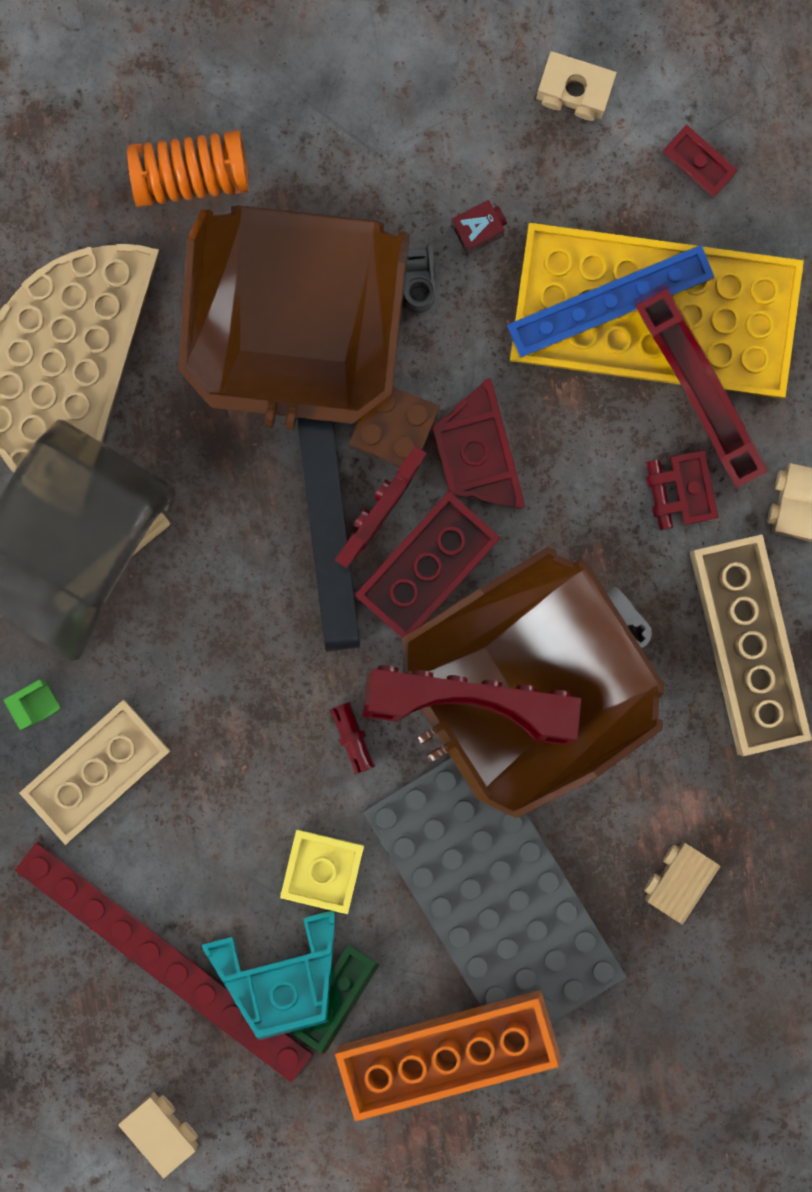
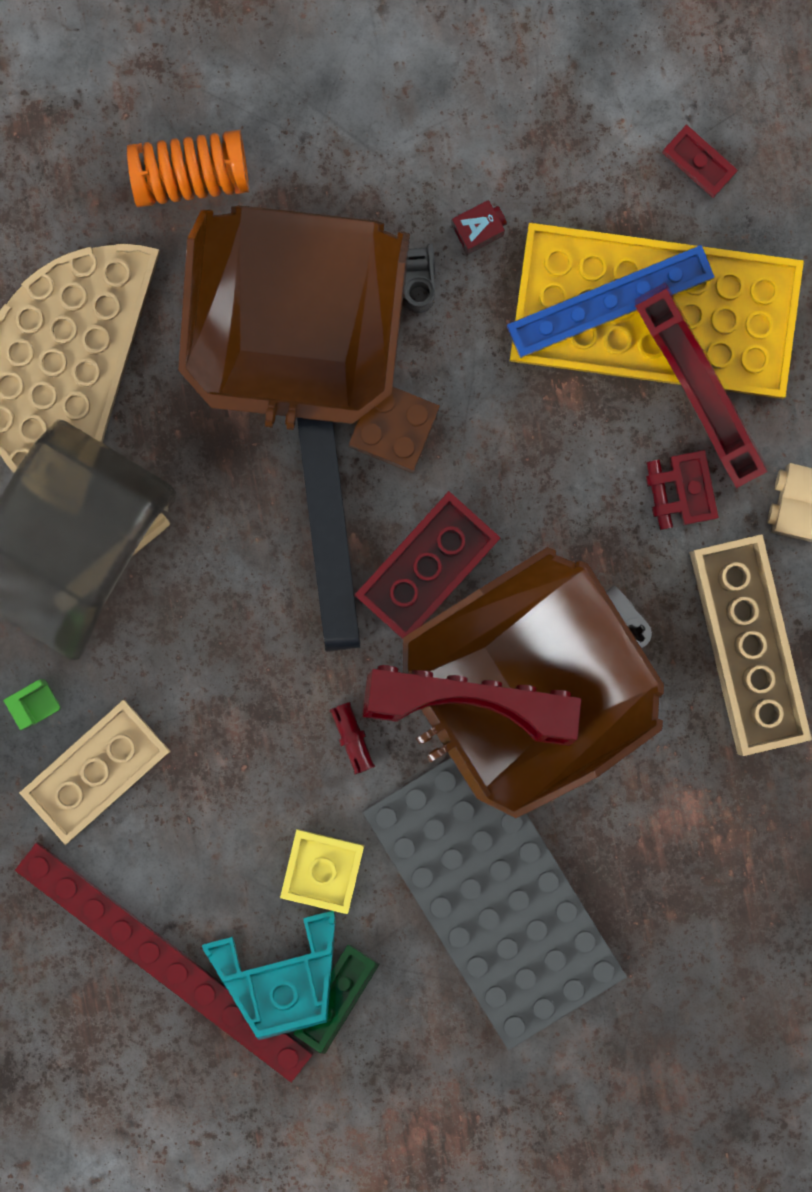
tan brick [118,1091,199,1179] -> none
dark red wing [335,445,427,569] -> none
orange brick [335,990,561,1122] -> none
dark red wing [432,378,526,509] -> none
tan brick [536,51,617,121] -> none
tan brick [644,841,721,925] -> none

